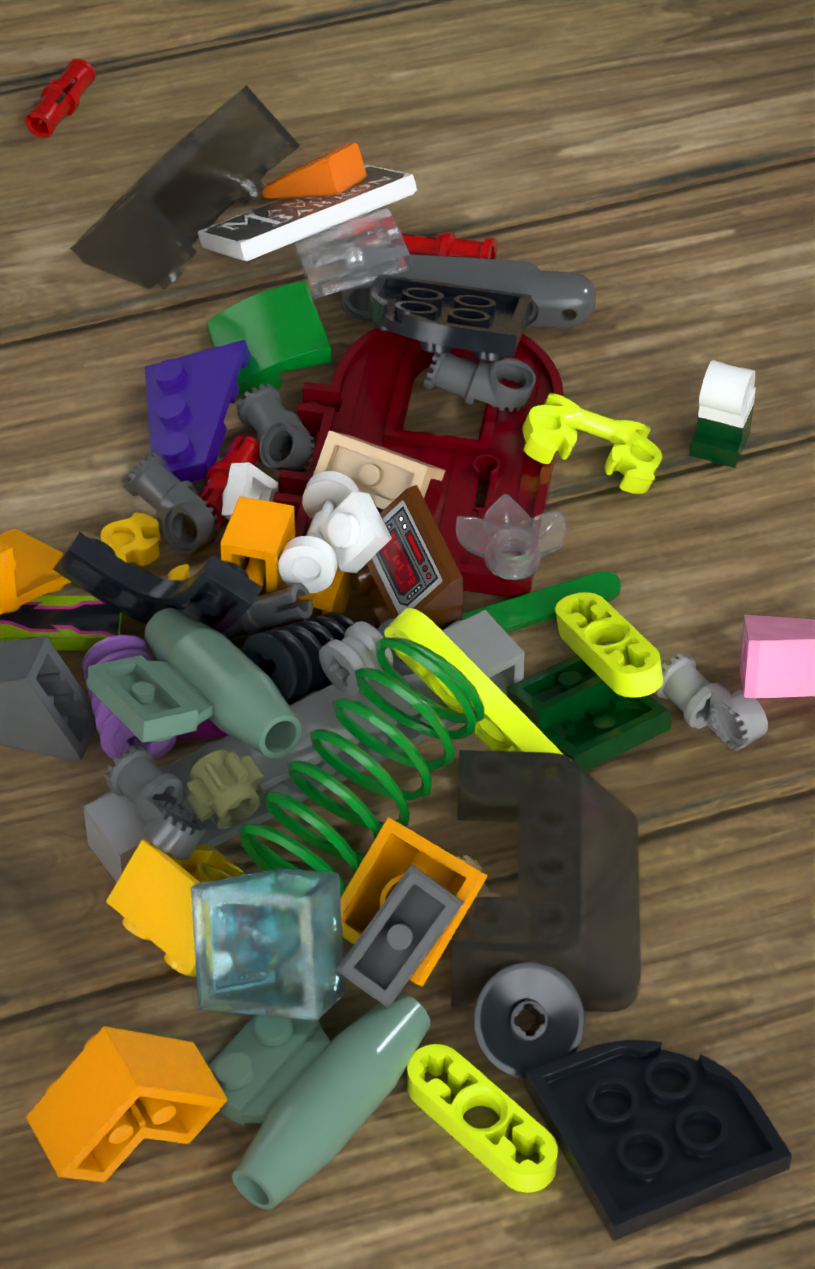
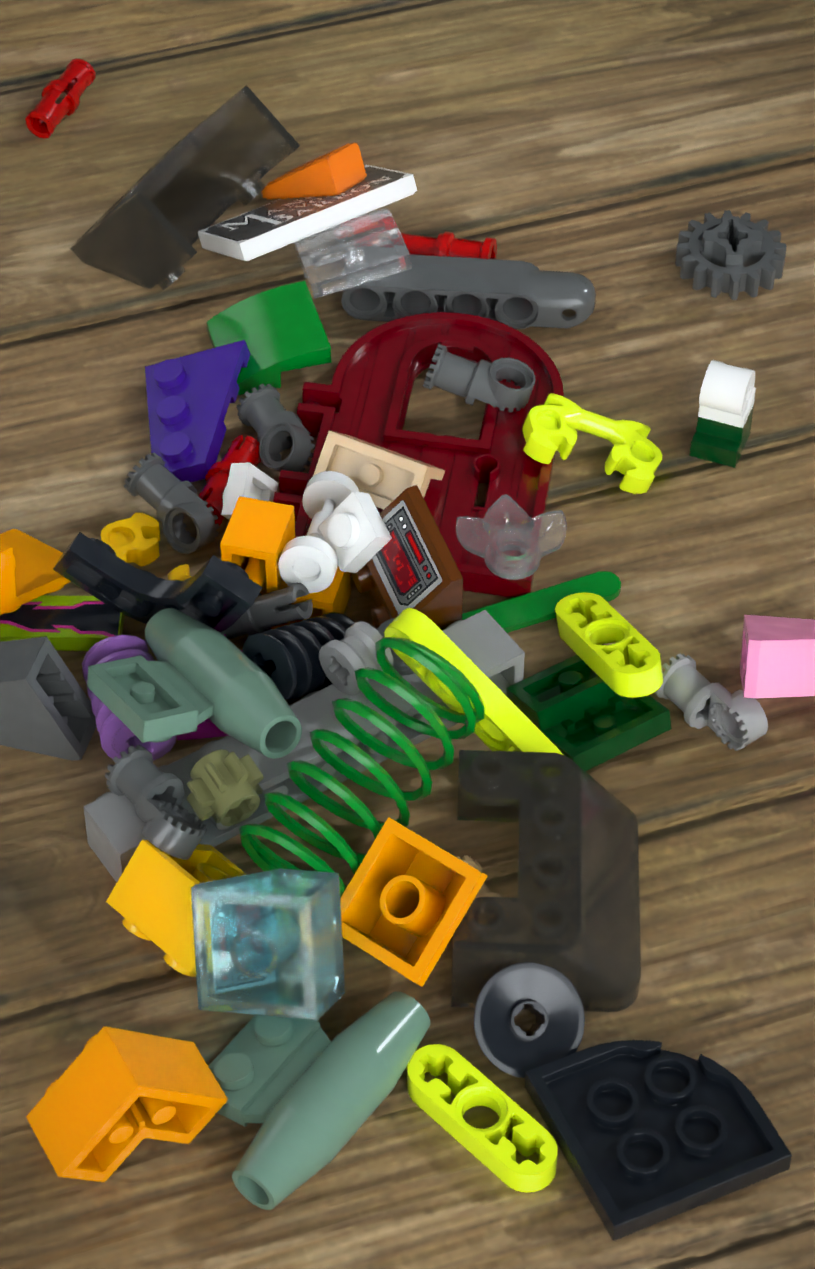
dark grey slope [336,863,464,1008] -> none
black plate [368,274,532,361] -> none
none -> dark grey gear [675,210,787,300]

